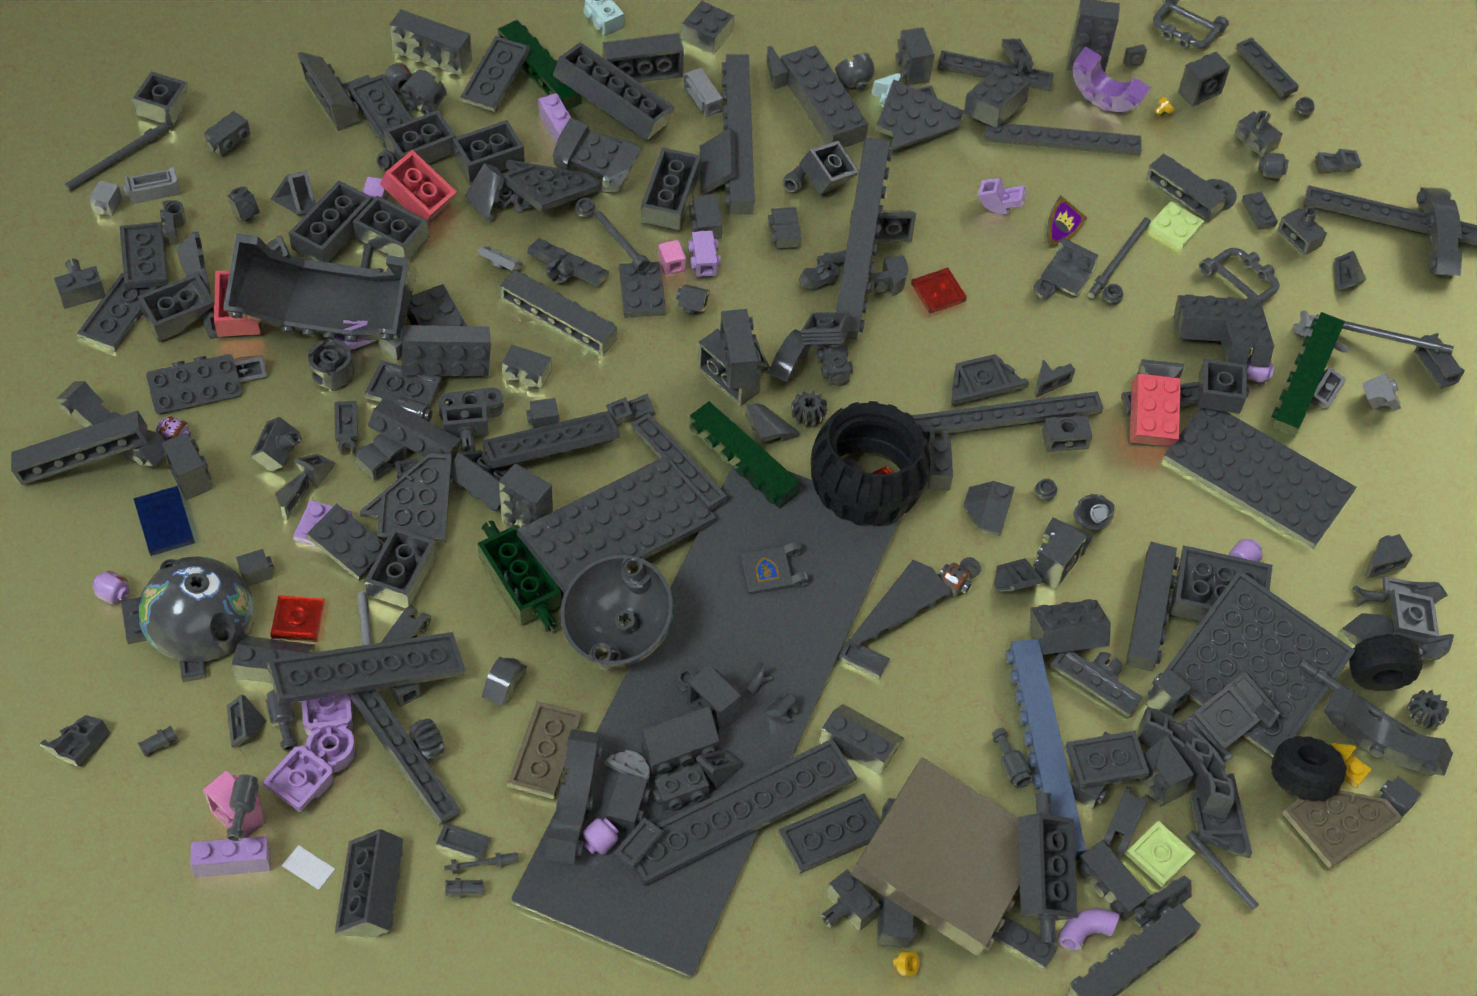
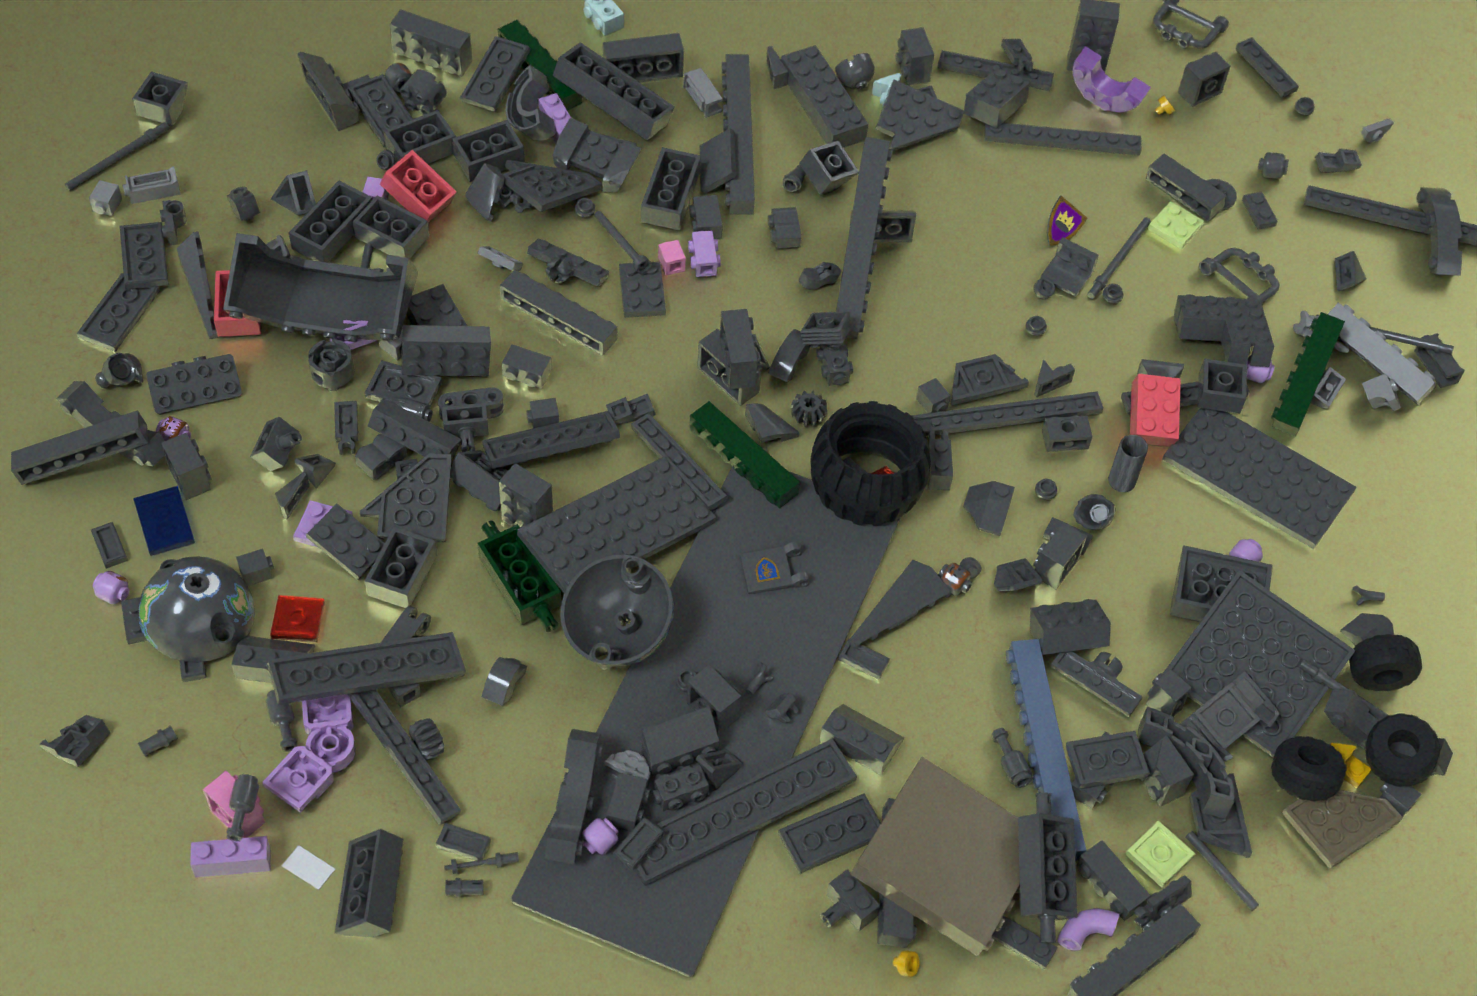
dark grey brick [54,259,105,309] -> none
dark grey slope [137,273,215,342] -> none
dark grey brick [204,111,251,156] -> none
dark grey slope [227,695,267,748] -> none
dark grey slope [234,355,267,382] -> none
light grey bar [357,592,371,645] -> none
dark tan plate [508,701,582,799] -> none
dark grey brick [676,284,710,313] -> none
dark grey brick [681,1,734,55] -> none
dark grey pin [816,250,846,266] -> none
dark grey brick [868,255,908,296] -> none
clear red tile [911,268,967,314] -> none
lavender brick [978,178,1027,214] -> none
dark grey piece [1103,786,1149,857] -> none
dark grey plate [1123,45,1147,67] -> none
dark grey brick [1125,542,1179,672] -> none
dark grey brick [1234,110,1283,158] -> none
dark grey brick [1277,206,1327,256] -> none
dark grey slope [1365,534,1413,578] -> none
dark grey piece [1382,577,1454,661] -> none
dark grey gear [1407,690,1449,729] -> none
none -> dark grey tile [91,522,128,569]
none -> dark grey hair [95,353,143,388]
none -> dark grey brick [506,65,556,141]
none -> dark grey brick [916,378,951,413]
none -> dark grey plate [1026,316,1047,336]
none -> dark grey piece [1108,435,1148,492]
none -> light grey brick [1328,302,1436,405]
none -> light grey plate [1361,119,1394,142]
none -> black tyre [1365,713,1440,787]

